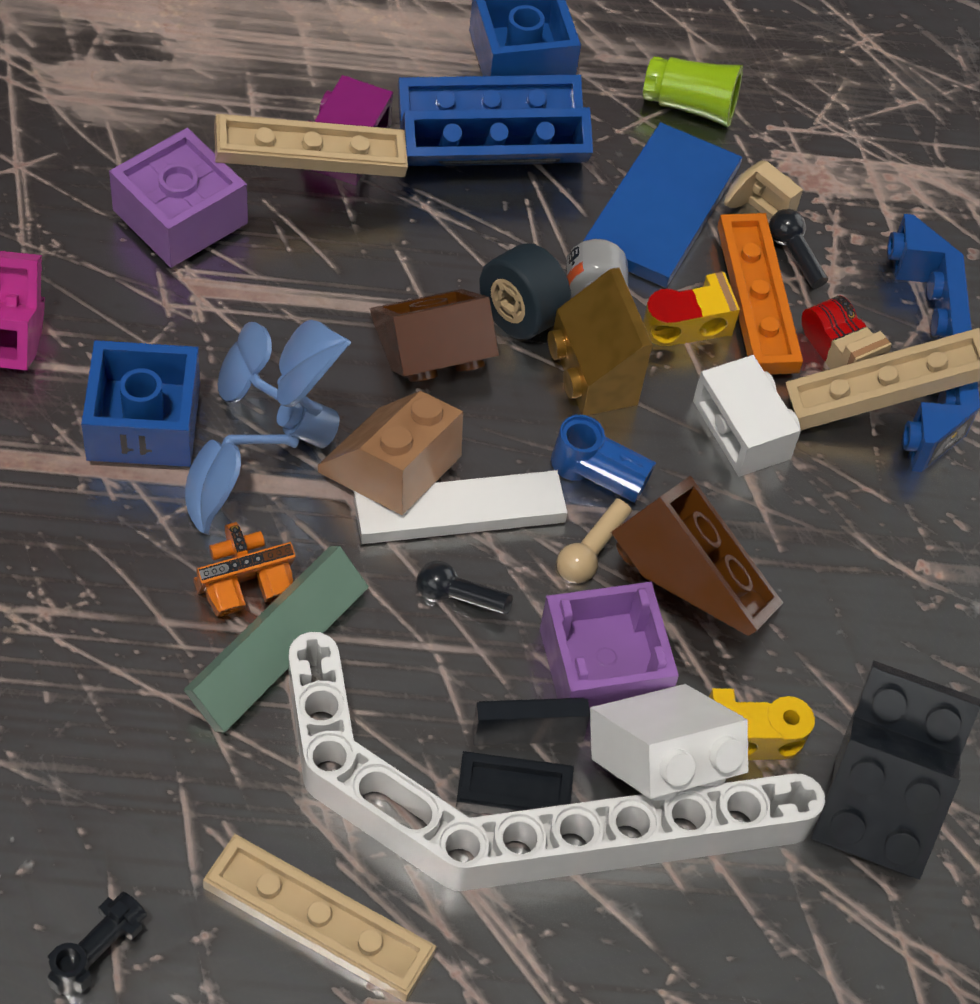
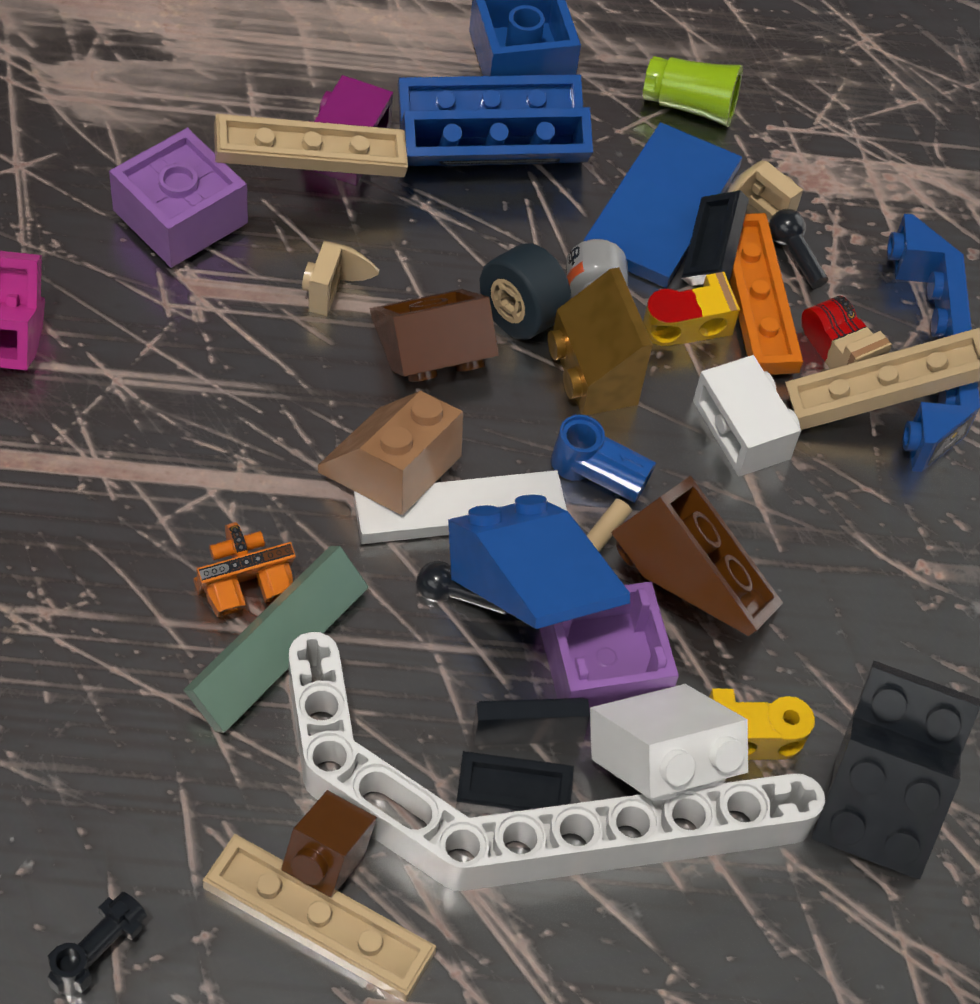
blue brick [81,340,200,467] -> none
medium blue plant [185,320,351,535] -> none
none -> reddish brown brick [281,790,377,898]
none -> tan plate [302,241,379,316]
none -> blue slope [448,494,630,629]
none -> black tile [682,190,749,286]

